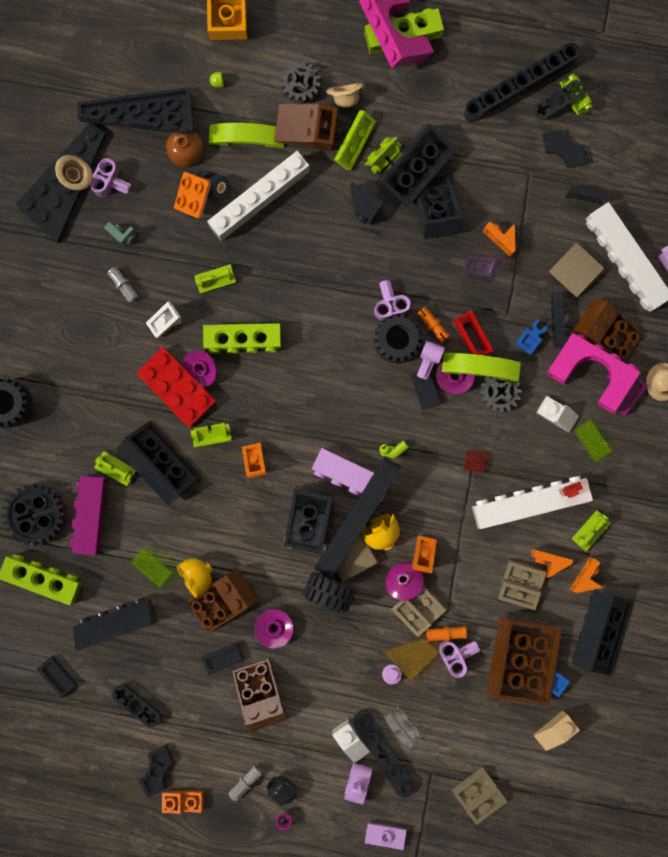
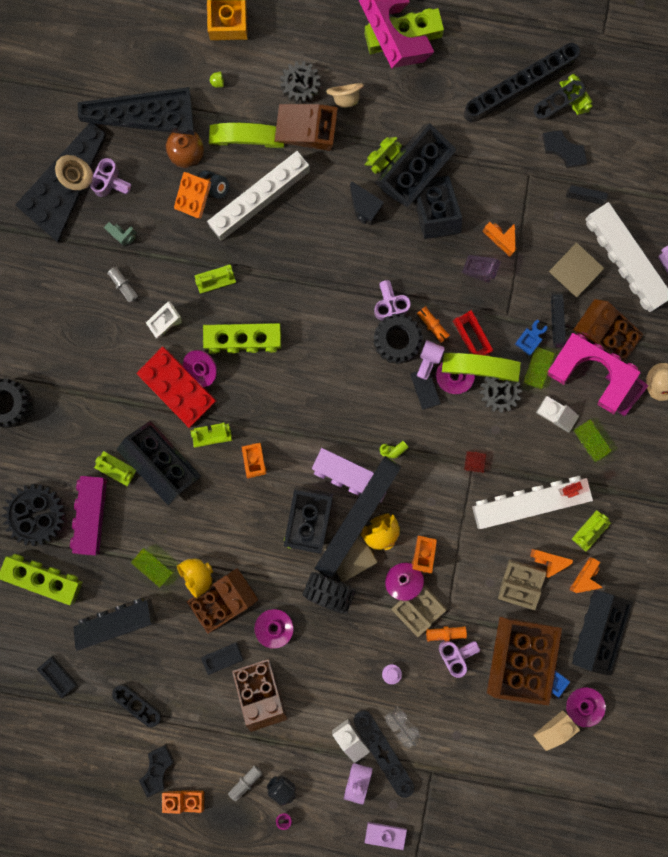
lime plate [334,110,376,171] -> none
clear yellow wing [384,638,438,680] -> none
dark tan slope [452,767,508,825] -> none
none -> clear neon green plate [523,347,555,389]
none -> magenta dish [566,687,606,727]

